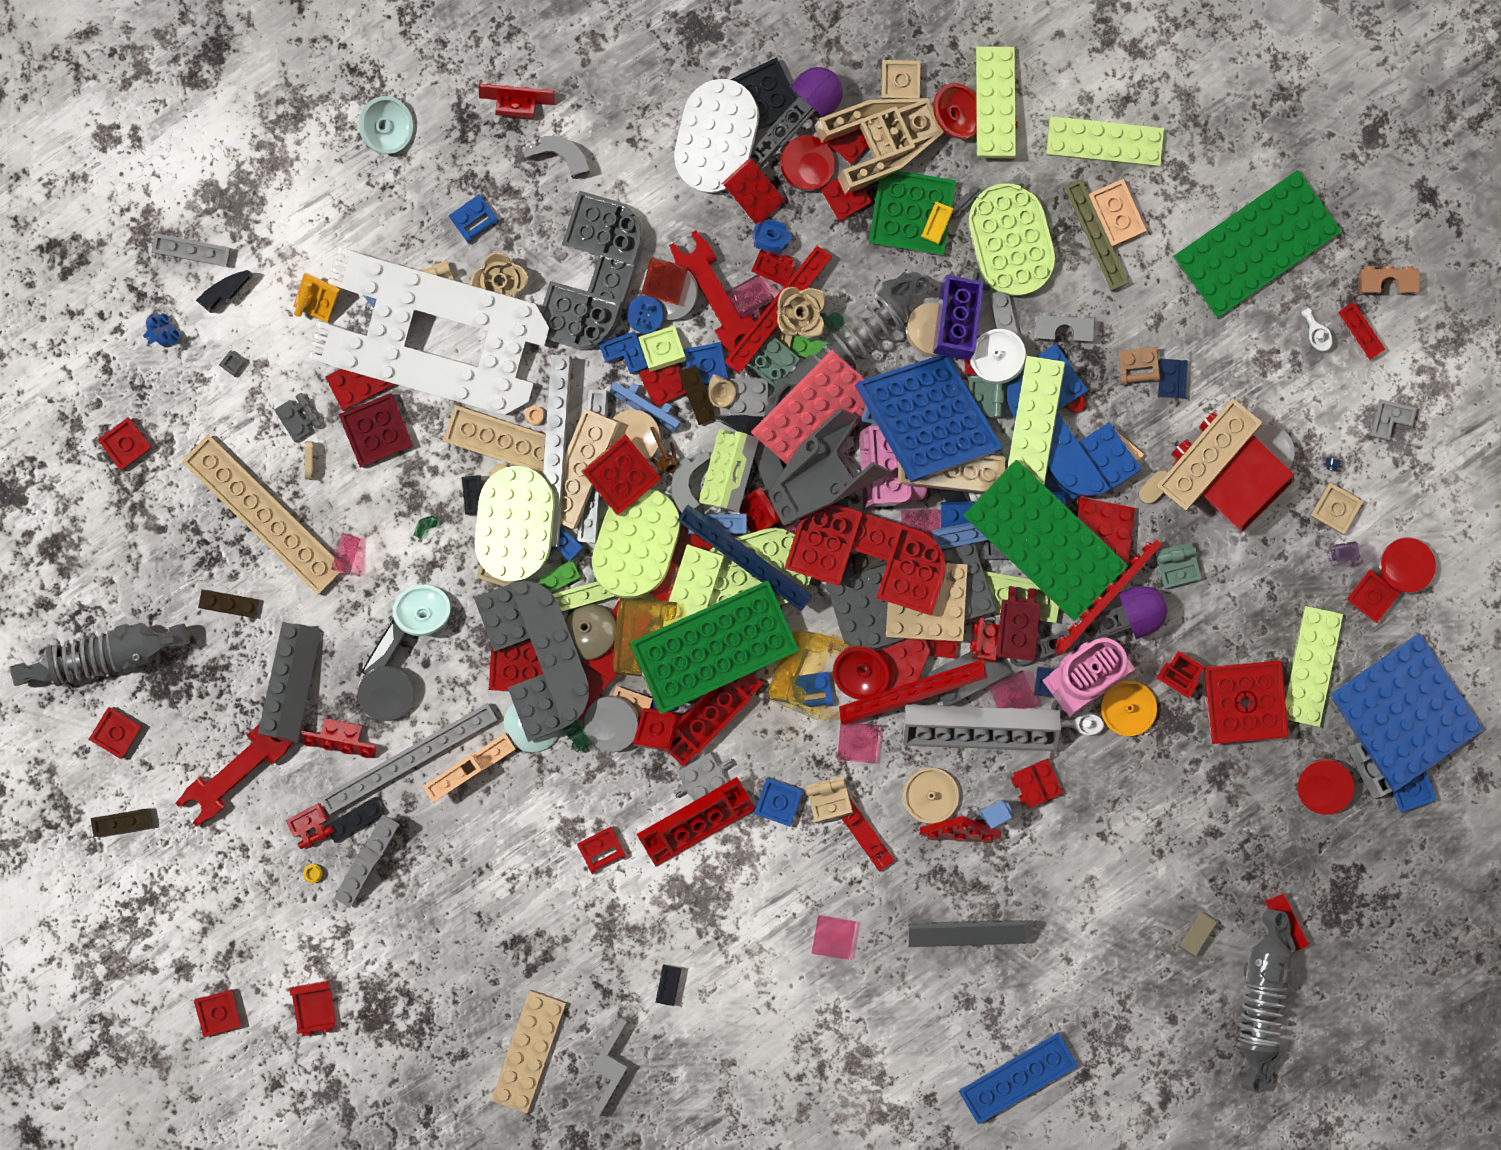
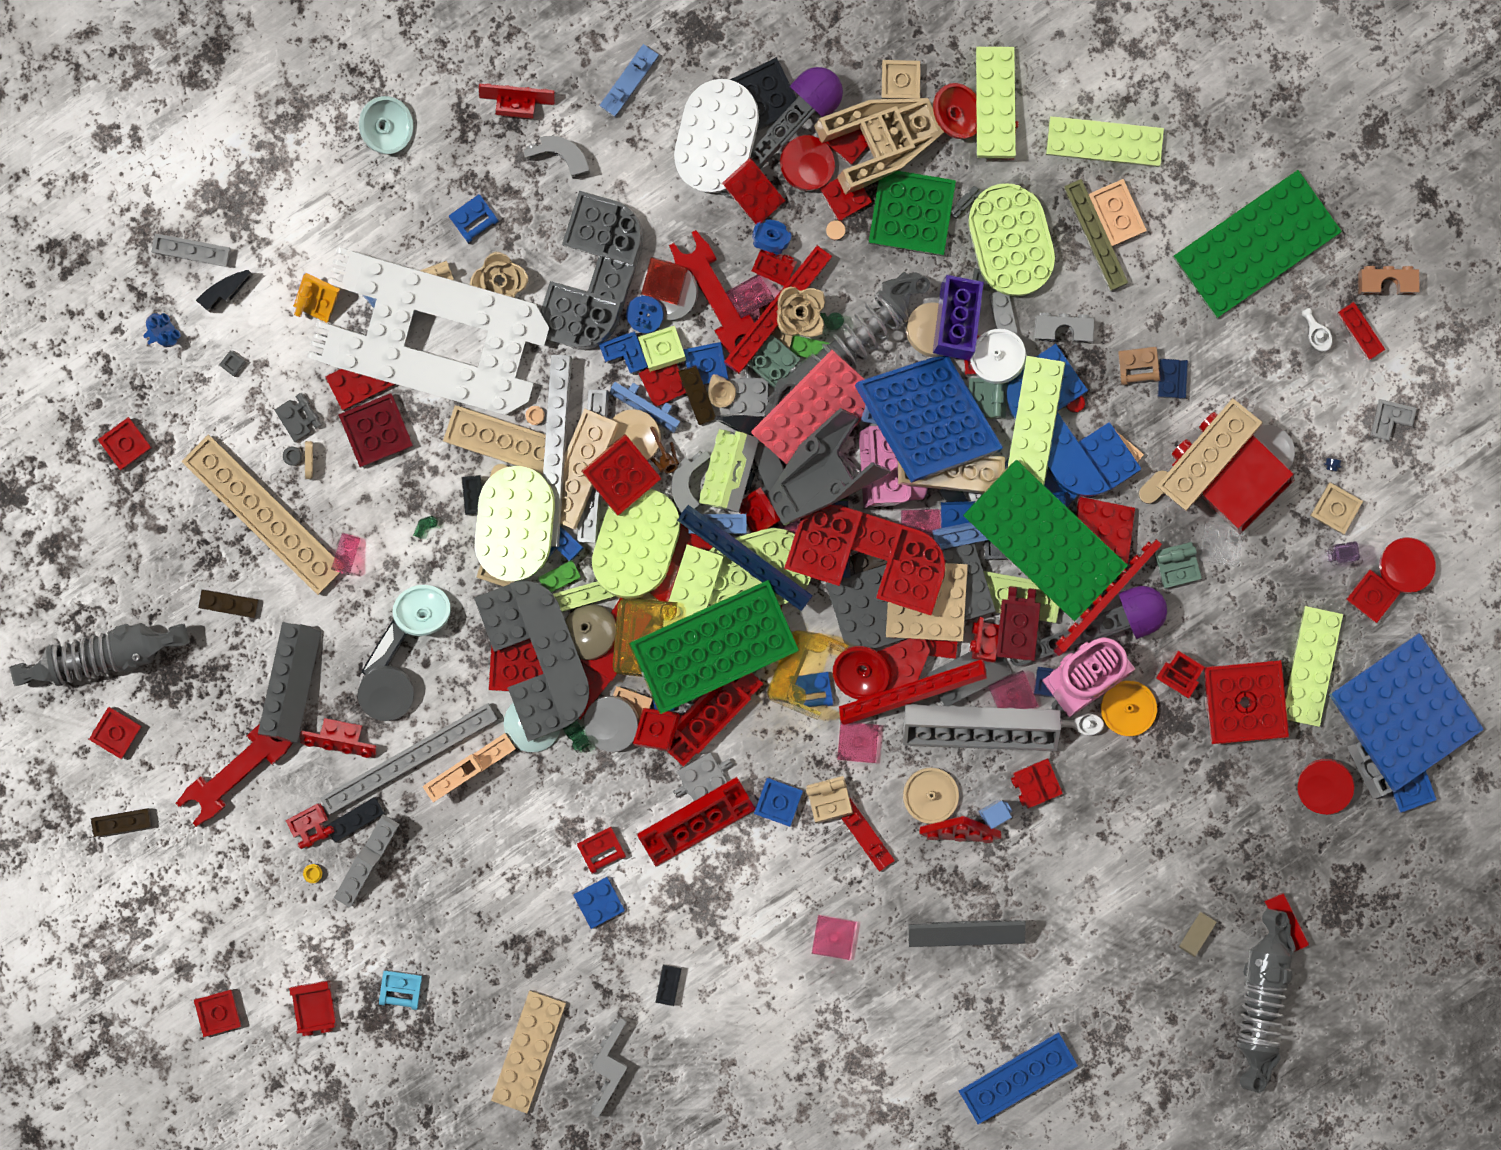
yellow tile [921,202,953,245] -> none
none -> dark grey tile [283,446,303,466]
none -> medium azure plate [379,970,422,1010]
none -> blue plate [573,877,625,929]
none -> medium blue hinge [599,44,659,117]
none -> light nougat tile [826,221,845,240]

